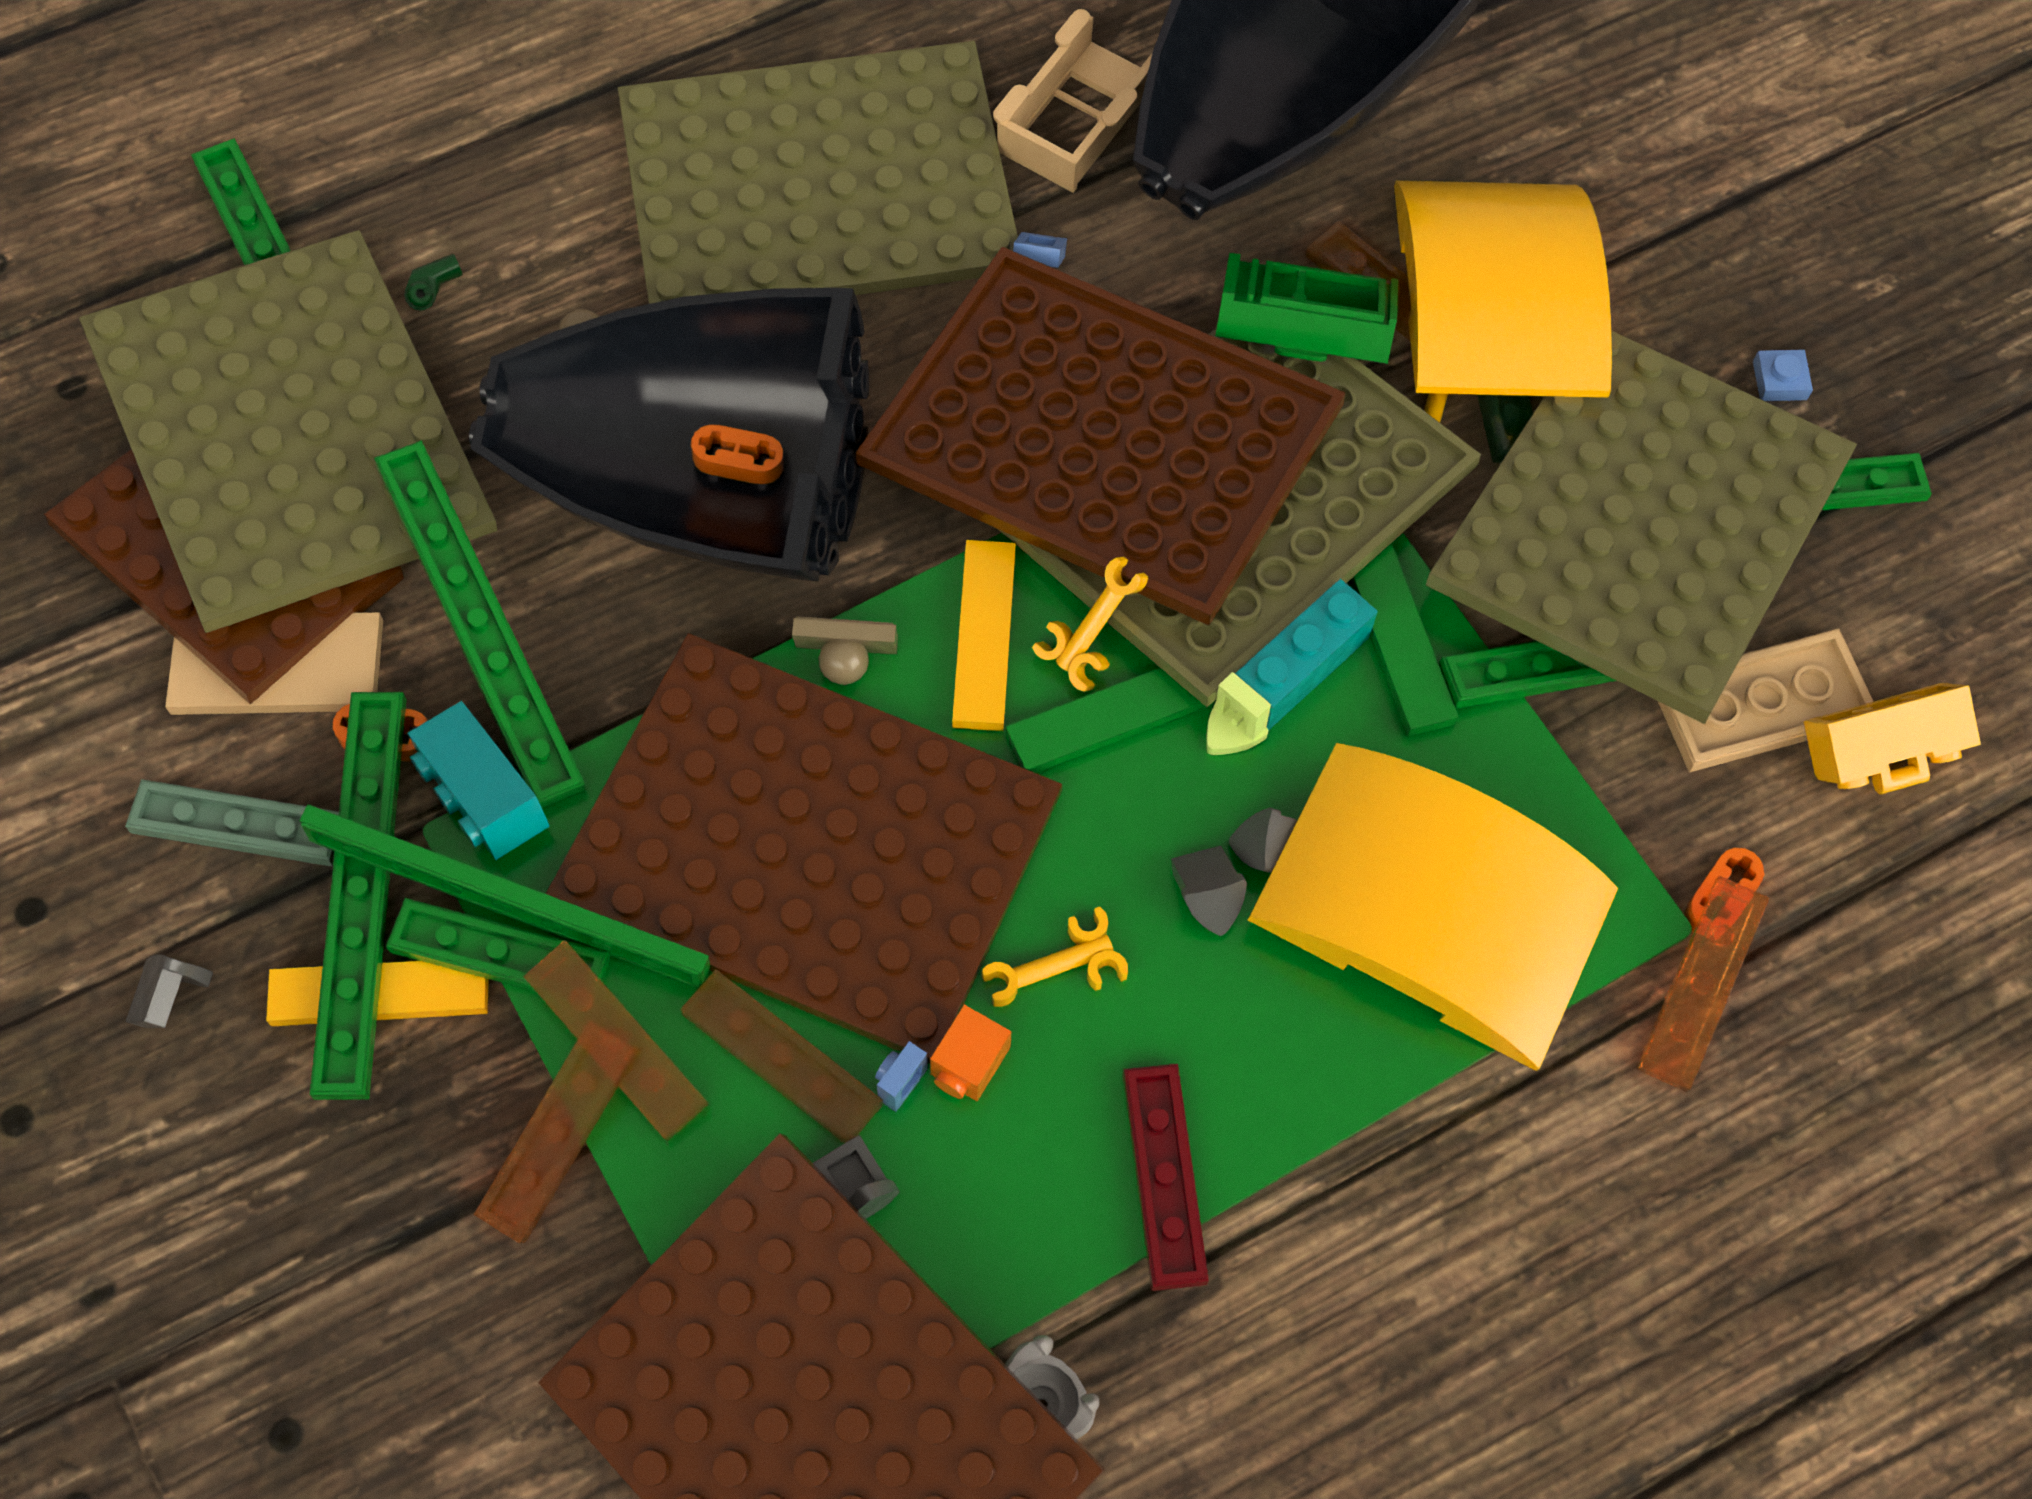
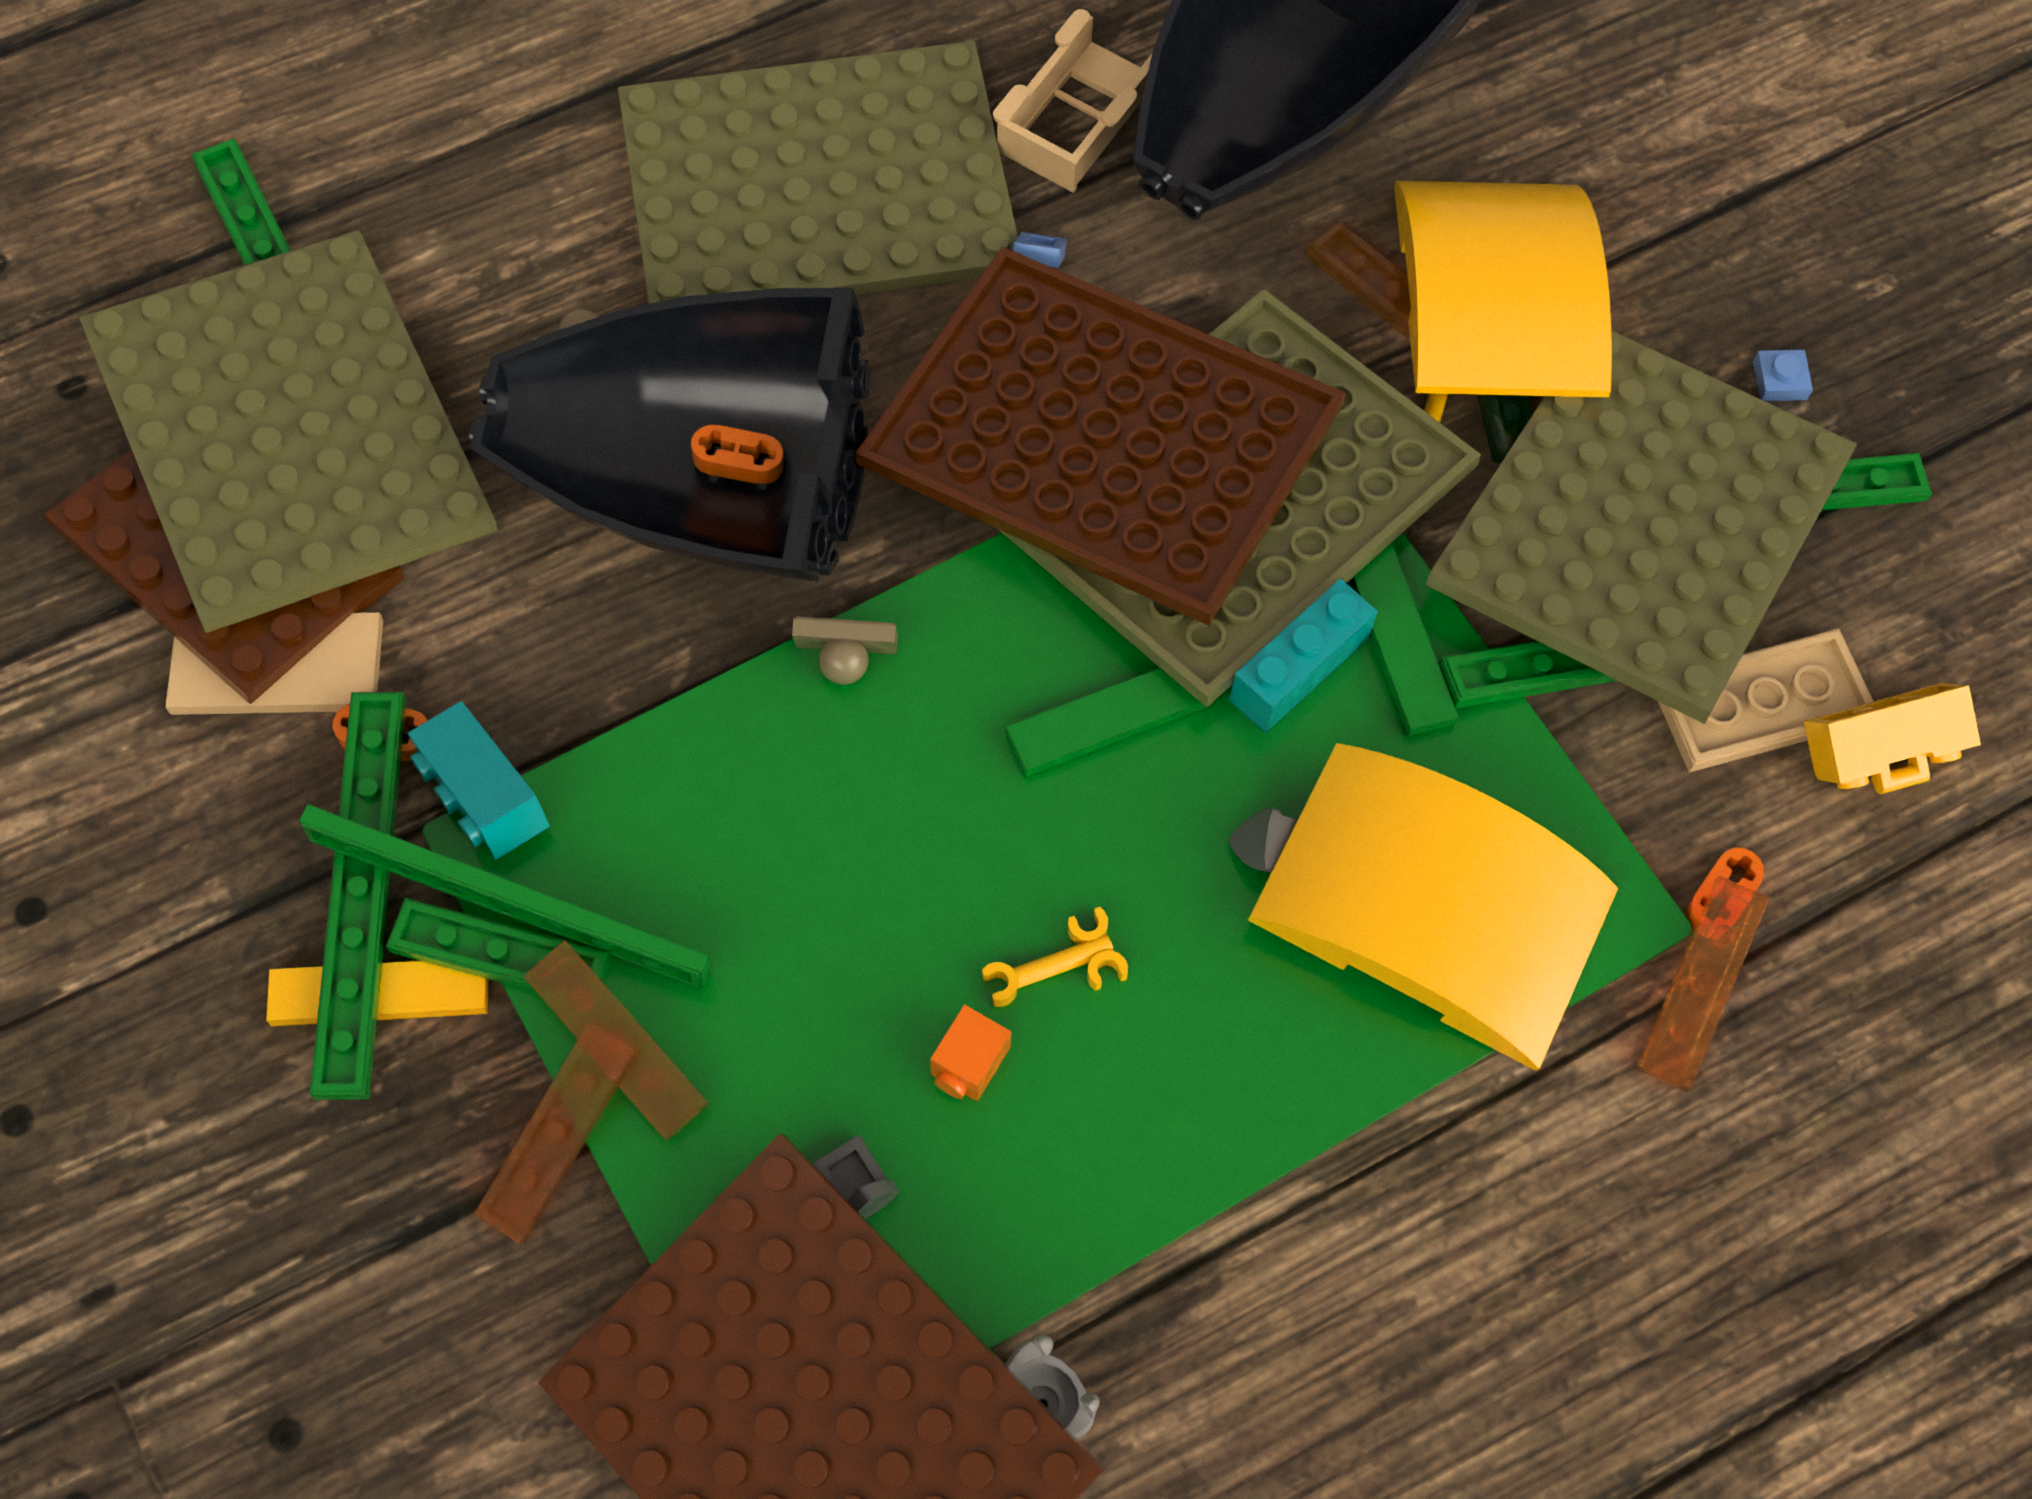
sand green tile [125,779,339,867] -> none
dark grey tile [125,954,213,1028] -> none
green tile [374,440,585,808] -> none
dark green arm [404,253,463,311] -> none
reddish brown plate [546,633,1062,1064] -> none
clear orange tile [680,969,883,1144] -> none
medium blue plate [875,1041,928,1112] -> none
yellow tile [952,540,1016,731] -> none
yellow bar [1032,557,1148,692] -> none
dark red tile [1123,1064,1209,1291] -> none
dark grey tile [1171,846,1247,936] -> none
yellowish green tile [1206,672,1271,755] -> none
green piece [1215,252,1398,364] -> none

